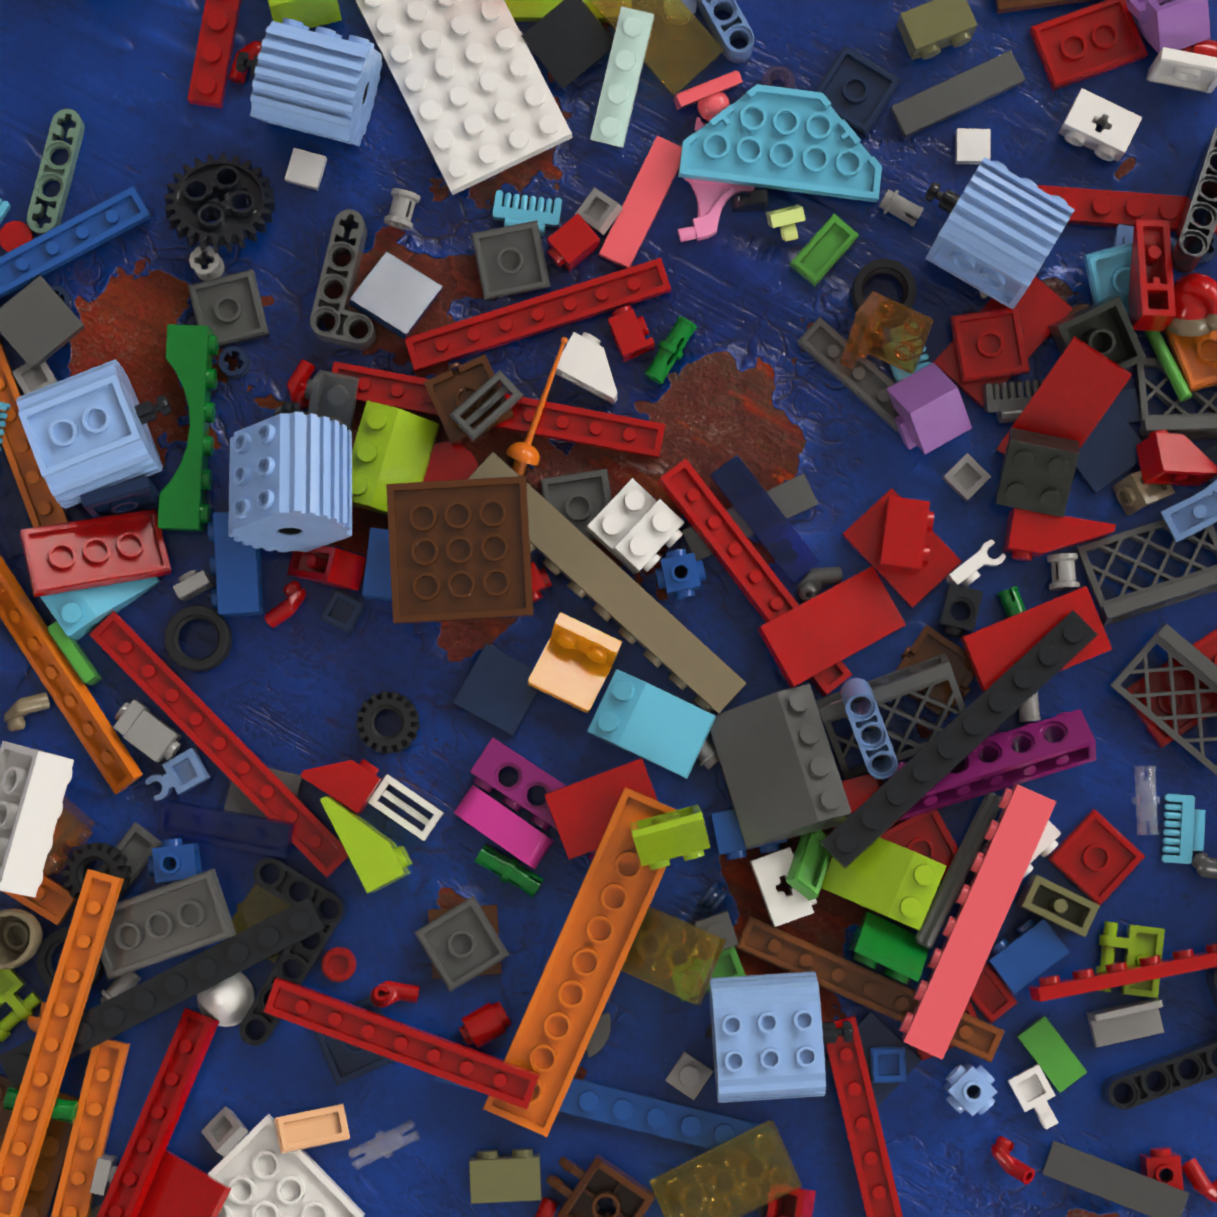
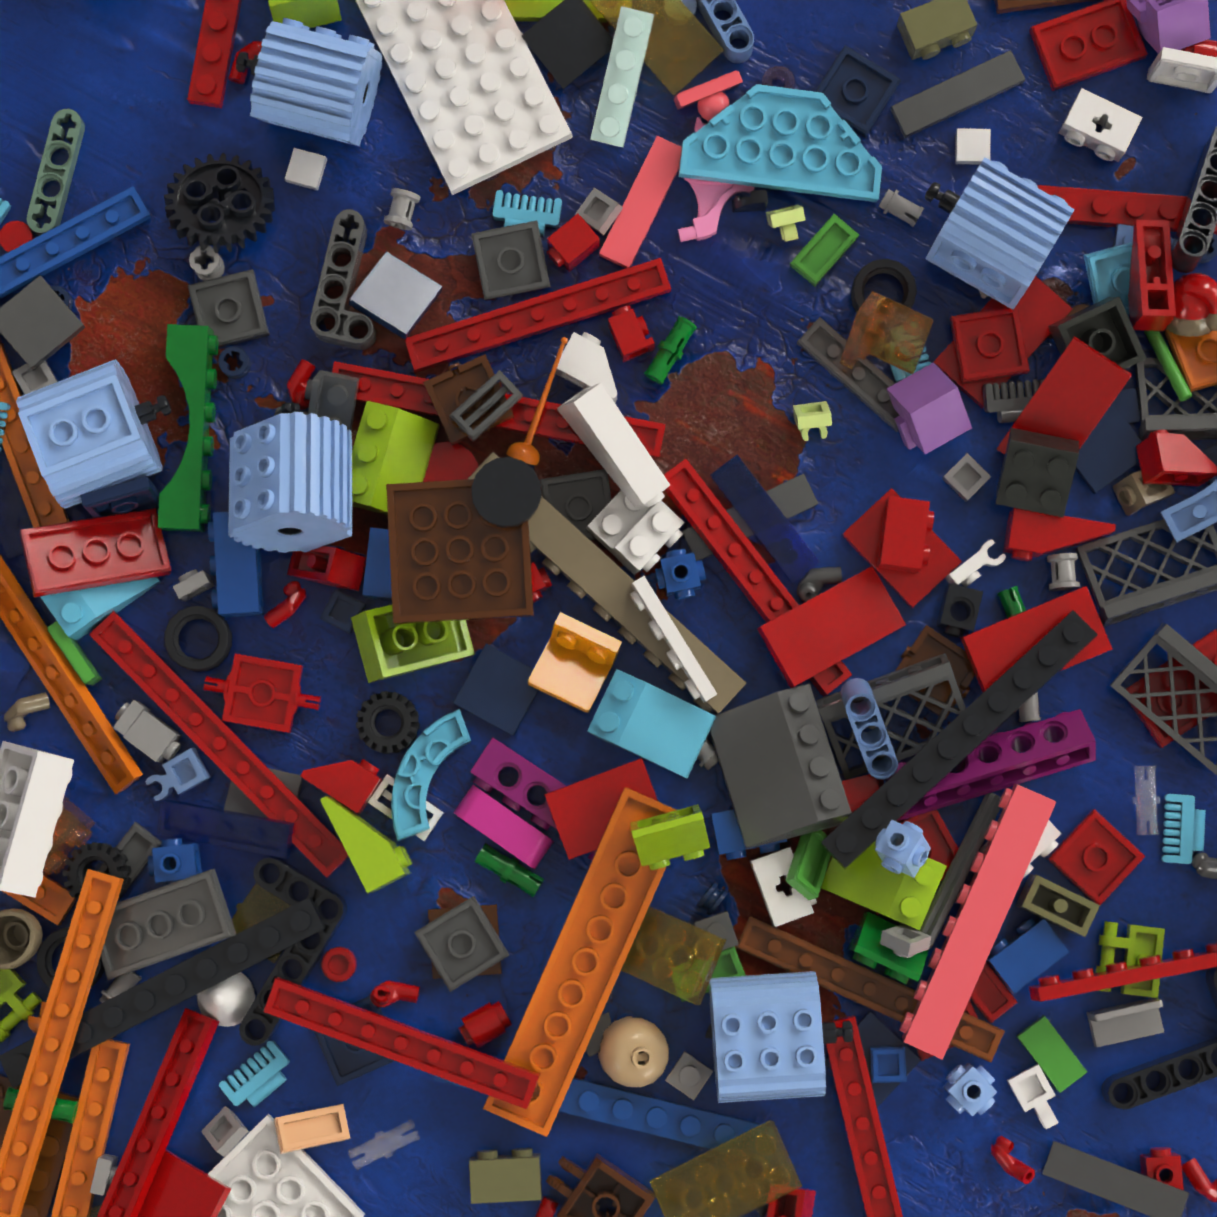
none -> red plate [204,653,321,733]
none -> medium azure piece [219,1040,290,1107]
none -> lime slope [351,605,475,683]
none -> medium azure tile [391,709,471,841]
none -> black tile [471,457,542,528]
none -> white slope [557,383,670,507]
none -> tan cylinder [598,1016,669,1087]
none -> white plate [630,576,717,703]
none -> yellowish green tile [793,401,832,441]
none -> light blue brick [875,820,931,878]
none -> light grey plate [880,924,931,958]

